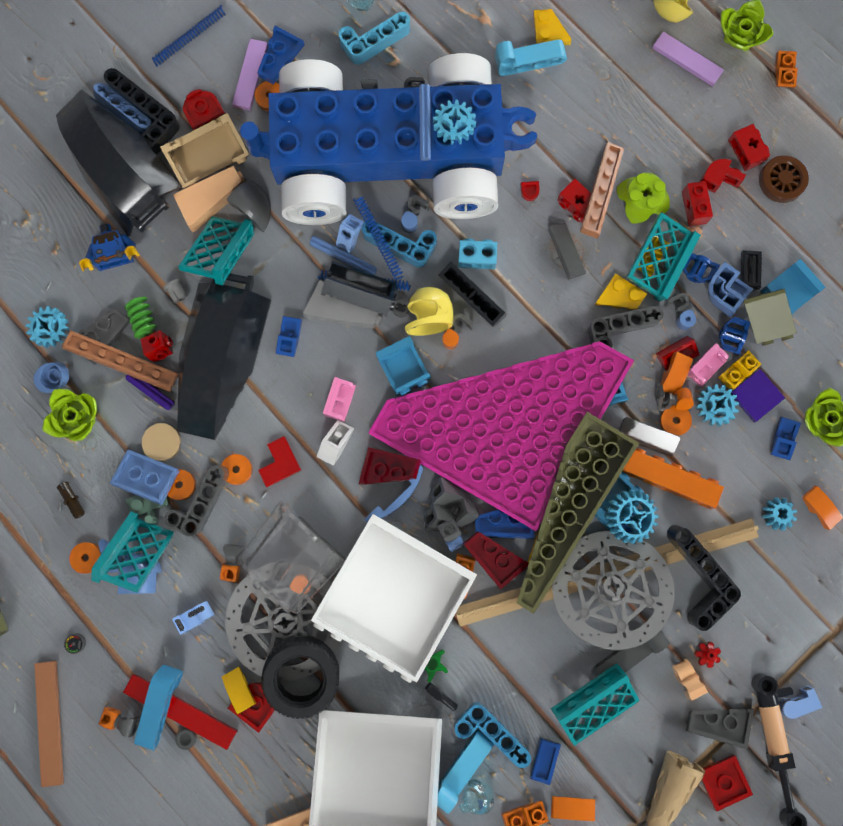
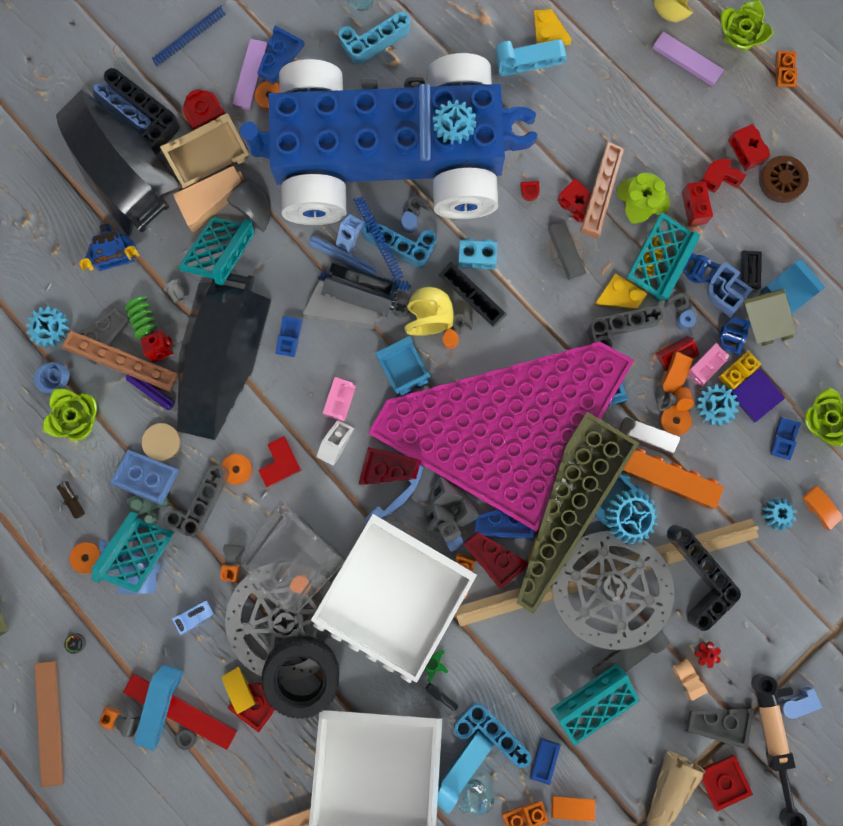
orange piece [167,469,196,501] -> none

